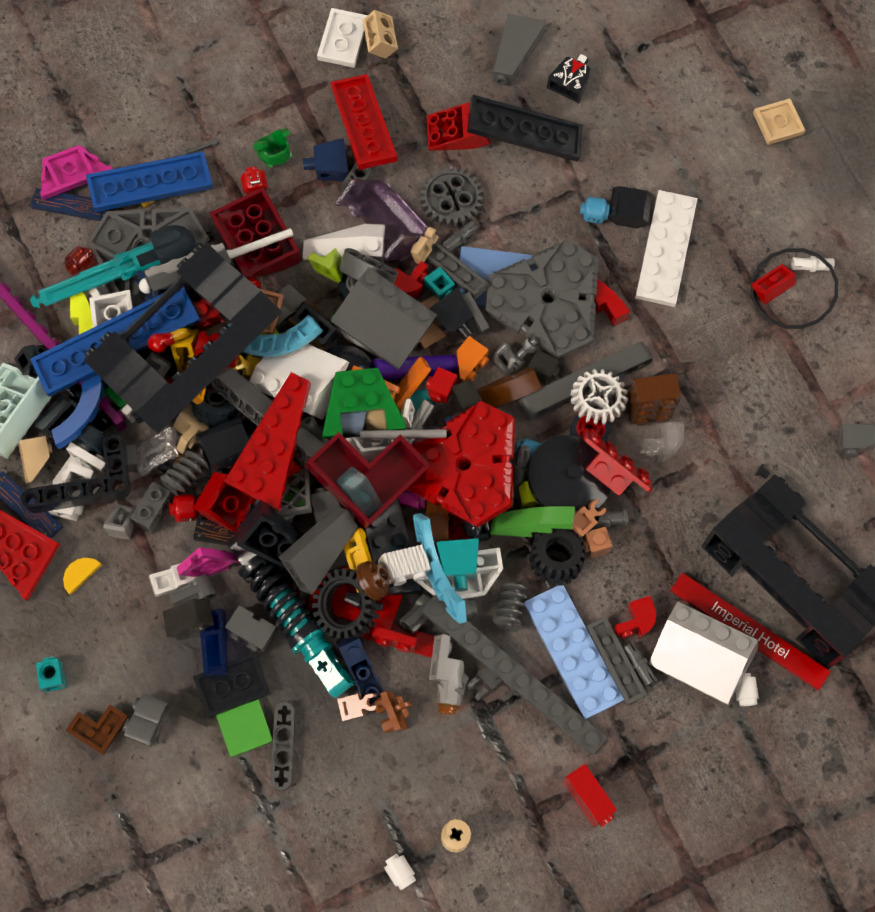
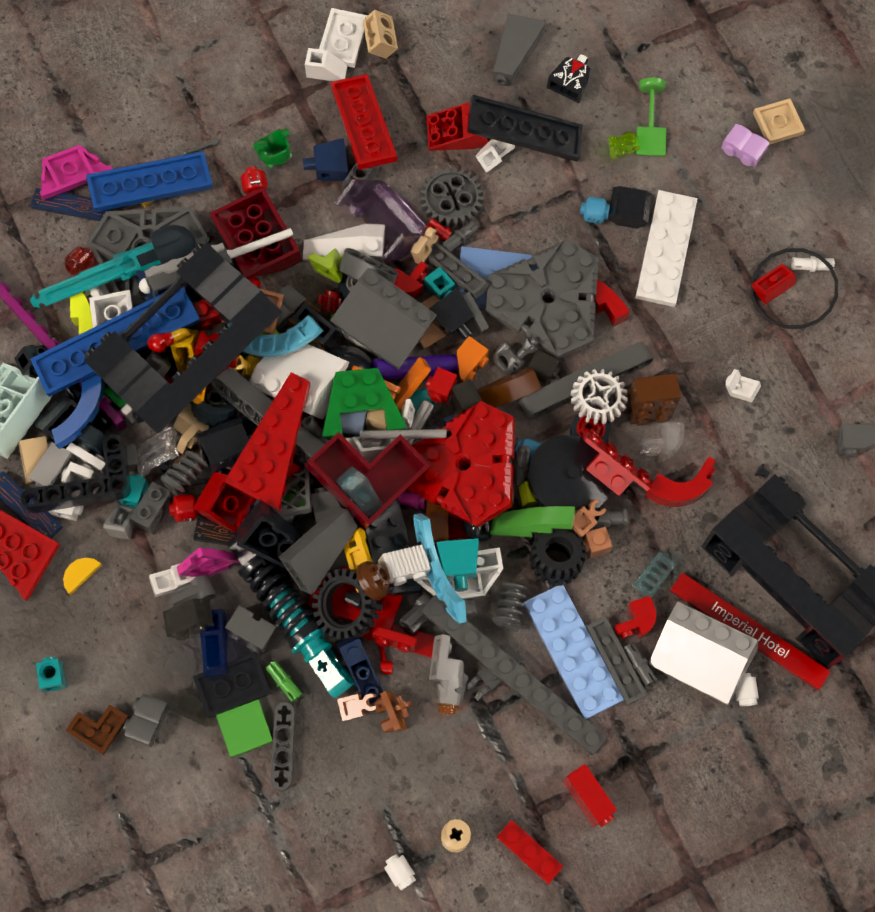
none -> light grey hinge [28,442,77,487]
none -> teal brick [119,474,149,507]
none -> bright green axle [266,661,303,703]
none -> white slope [305,48,348,81]
none -> red gear [317,290,344,313]
none -> red hand [378,645,393,675]
none -> red pin [425,218,452,241]
none -> white slope [475,139,515,173]
none -> red plate [496,820,564,884]
none -> clear neon green plate [608,132,640,159]
none -> clear light blue slope [633,551,677,597]
none -> bright green piece [636,77,666,157]
none -> red arch [645,457,716,507]
none -> lavender brick [722,124,769,167]
none -> white bracket [726,369,761,402]

